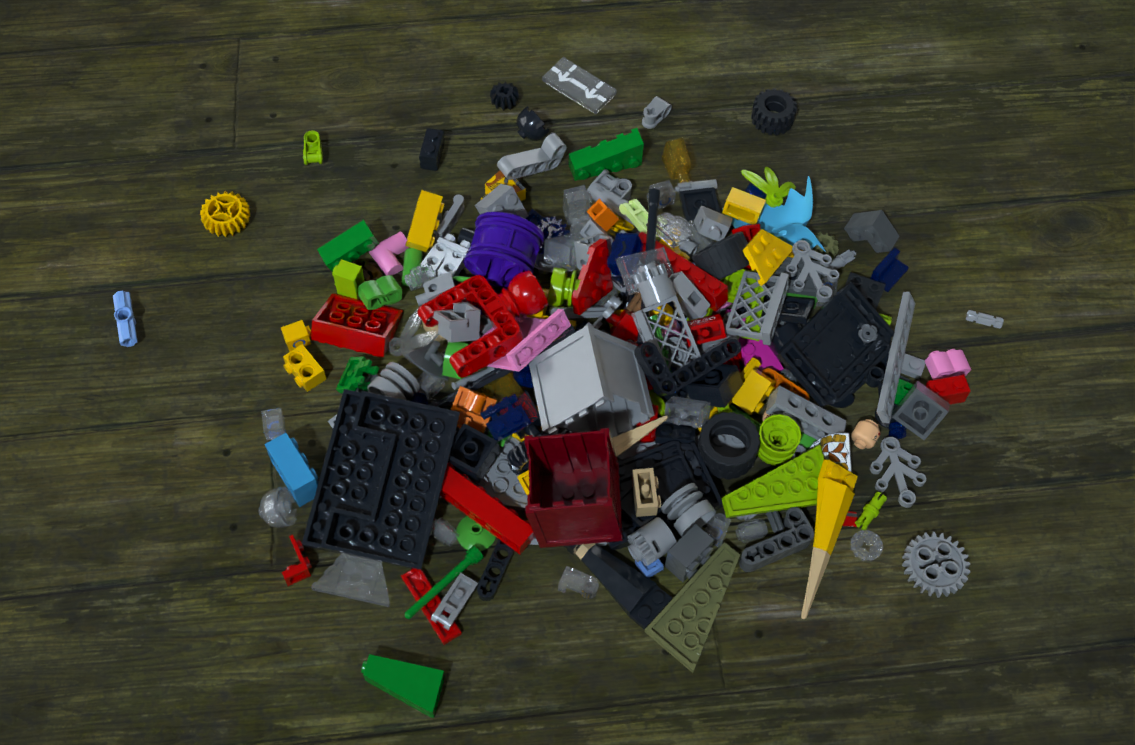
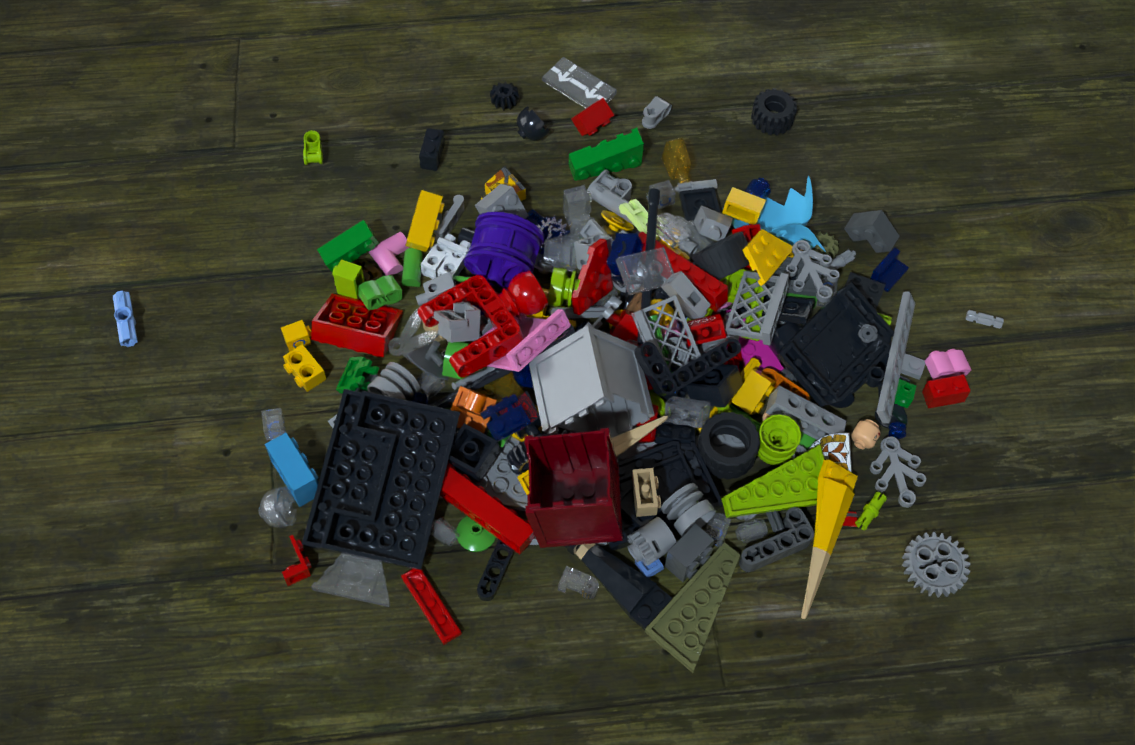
yellow gear [200,191,250,237] -> none
green slope [361,654,445,718] -> none
green piece [404,546,484,619] -> none
clear brick [405,262,436,291] -> none
light grey plate [430,573,478,630] -> none
light grey beam [497,133,567,180] -> none
orange brick [586,198,619,232] -> none
light grey gear [633,262,677,307] -> none
lime plant [741,167,795,208] -> none
clear gear [850,530,883,562] -> none
dark grey brick [892,381,950,440] -> none
none -> red brick [571,98,614,136]

